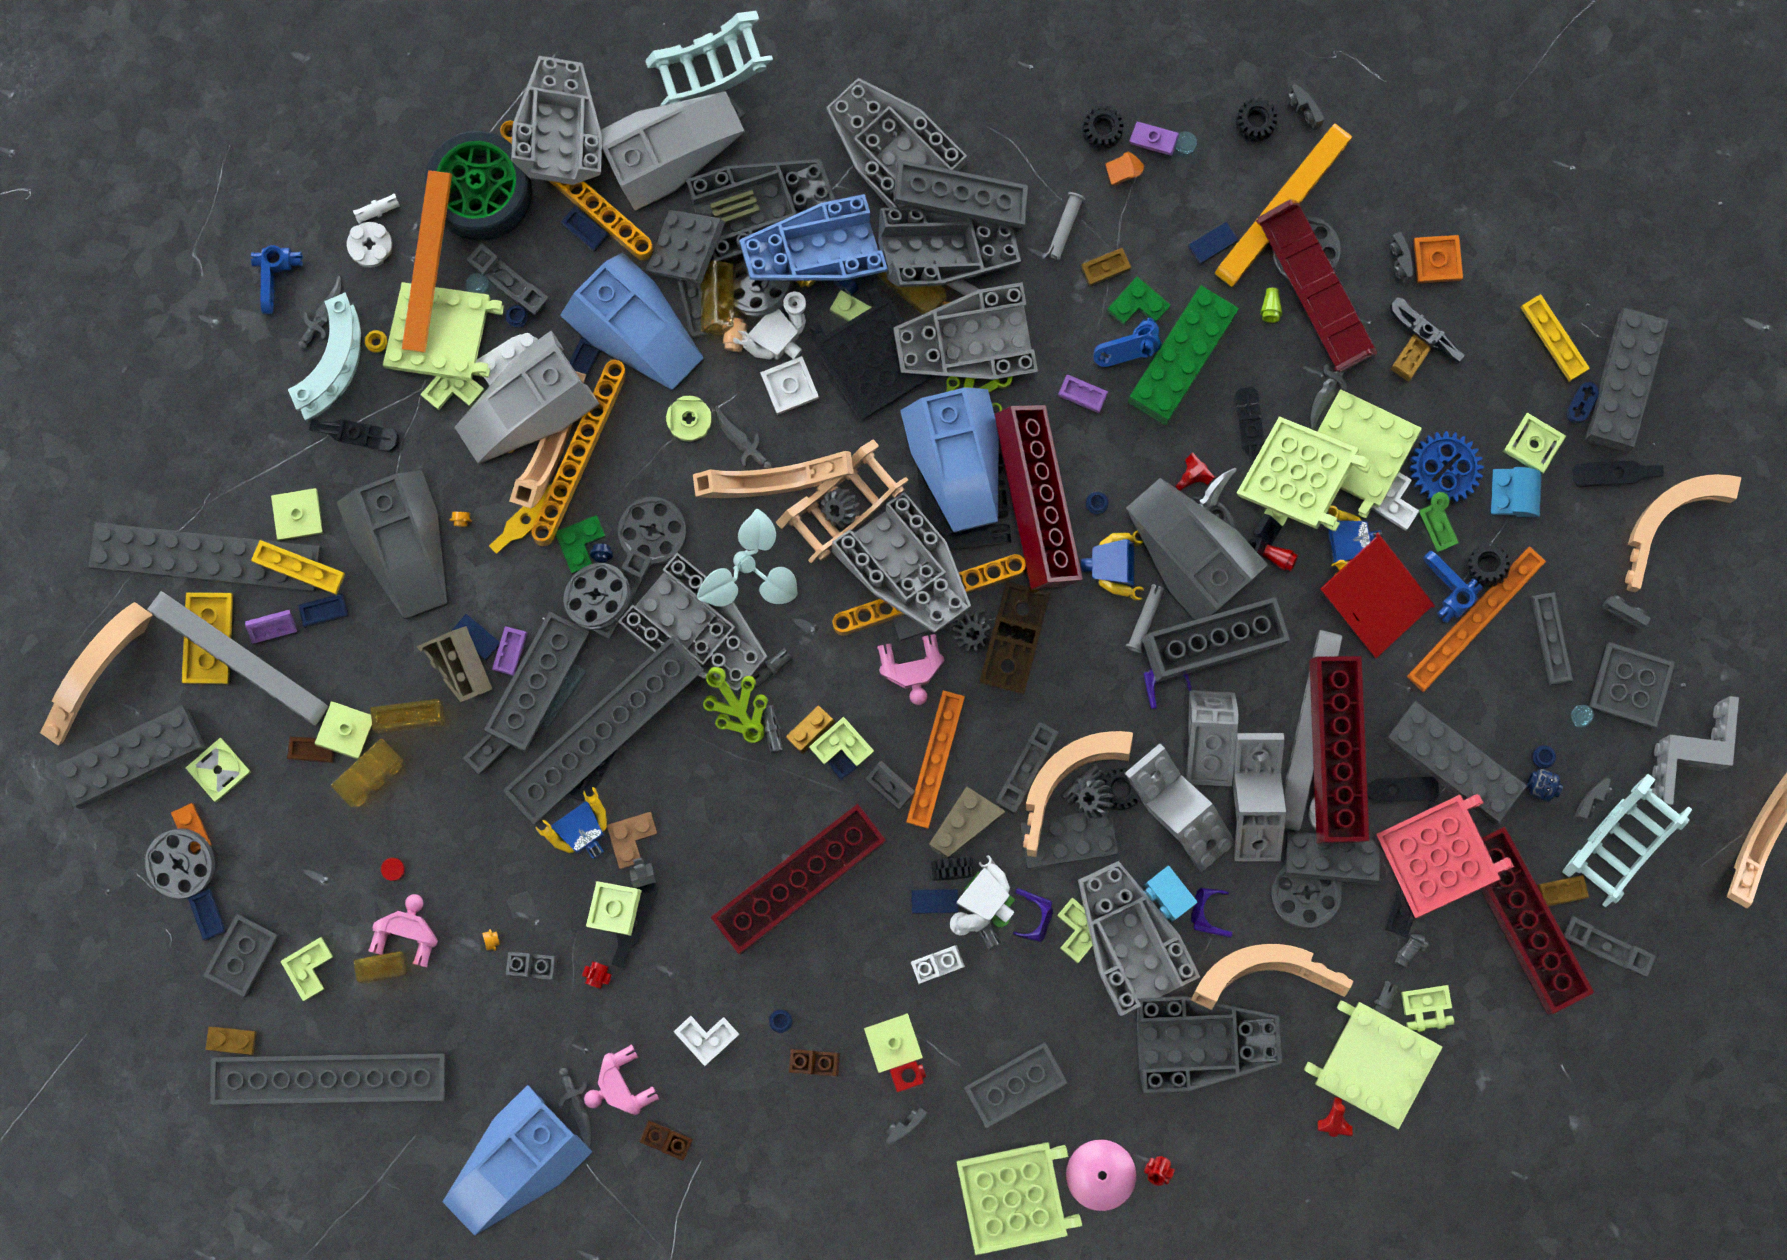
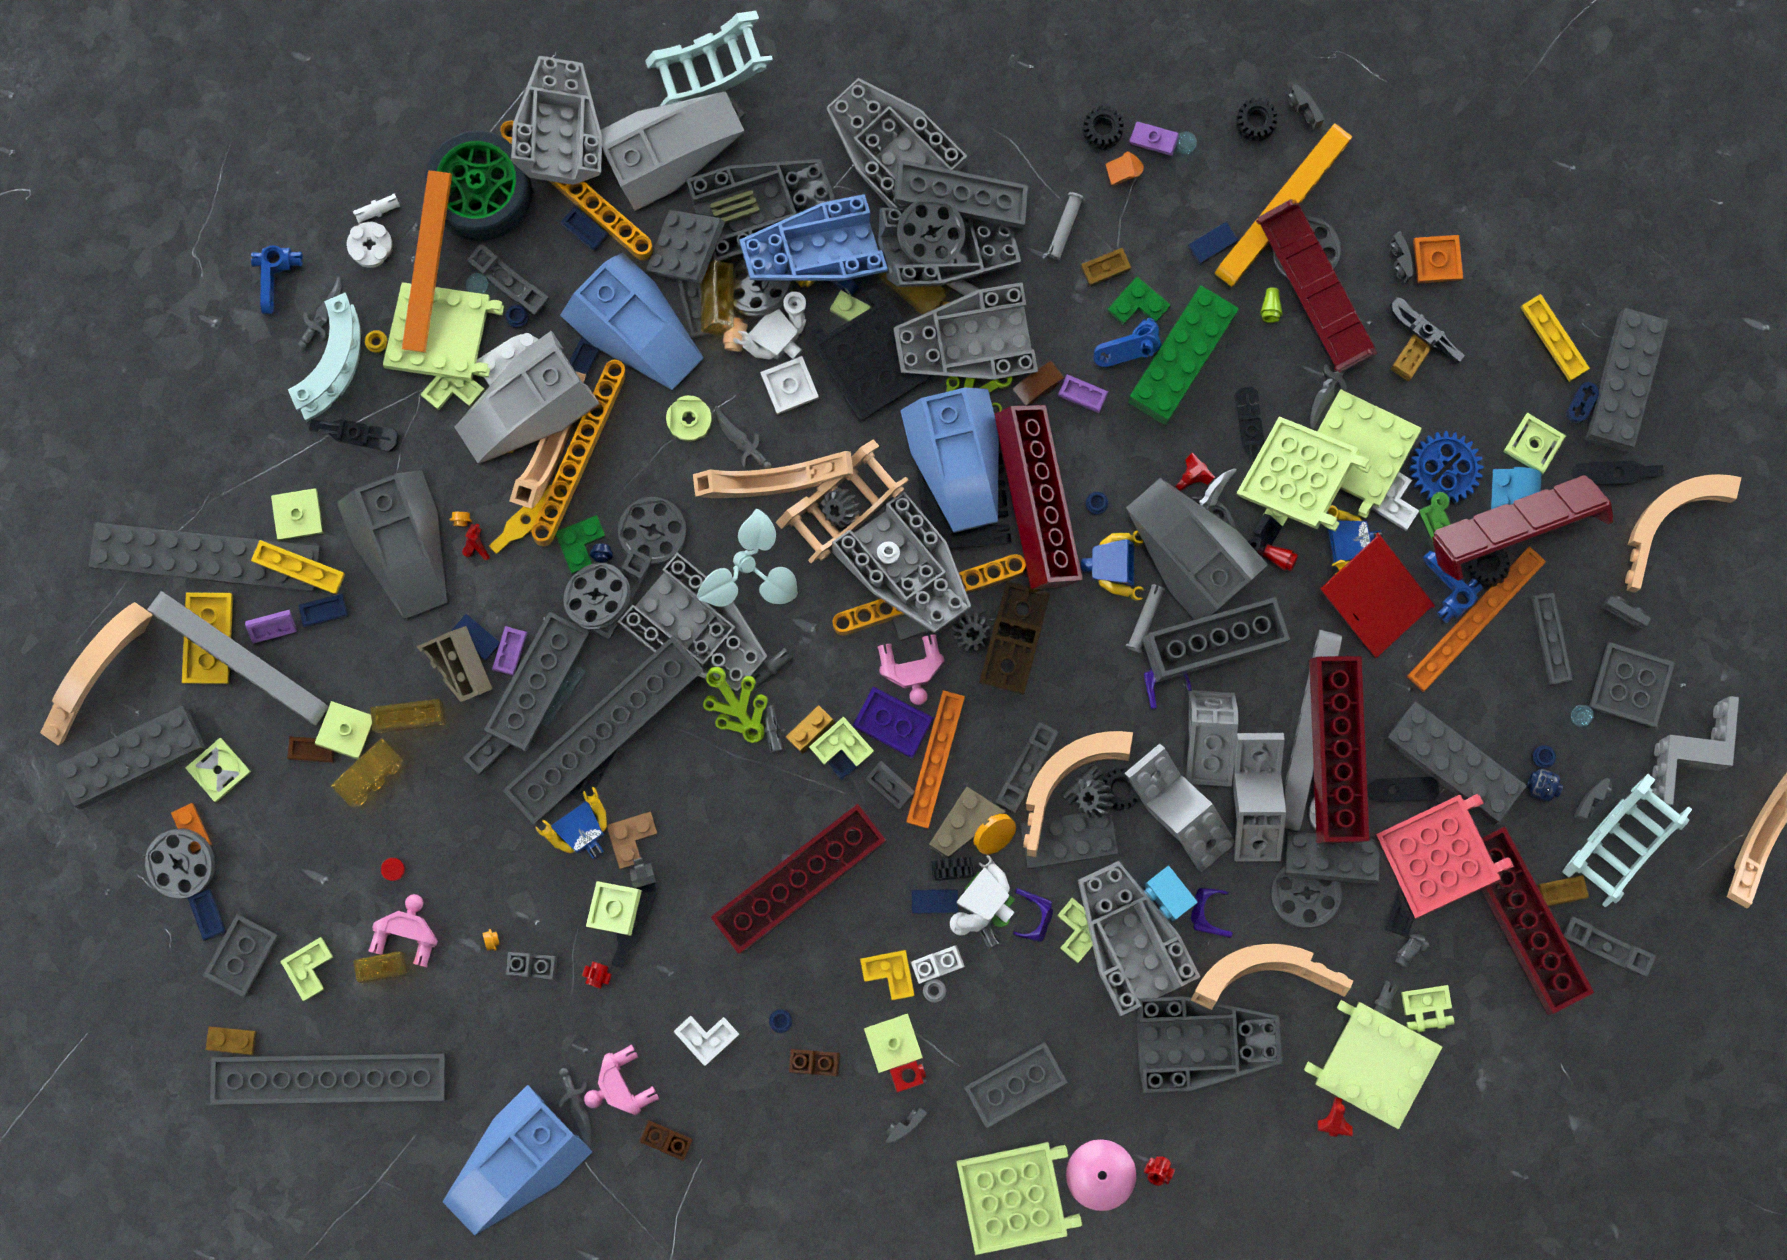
none -> red piece [462,523,490,560]
none -> dark purple tile [852,686,934,759]
none -> yellow plate [860,950,914,1000]
none -> white plate [877,542,900,564]
none -> dark grey wedge [897,198,965,264]
none -> light grey plate [923,979,946,1002]
none -> light orange tile [973,814,1016,854]
none -> reddish brown slope [1013,361,1065,406]
none -> piece [1432,475,1613,581]

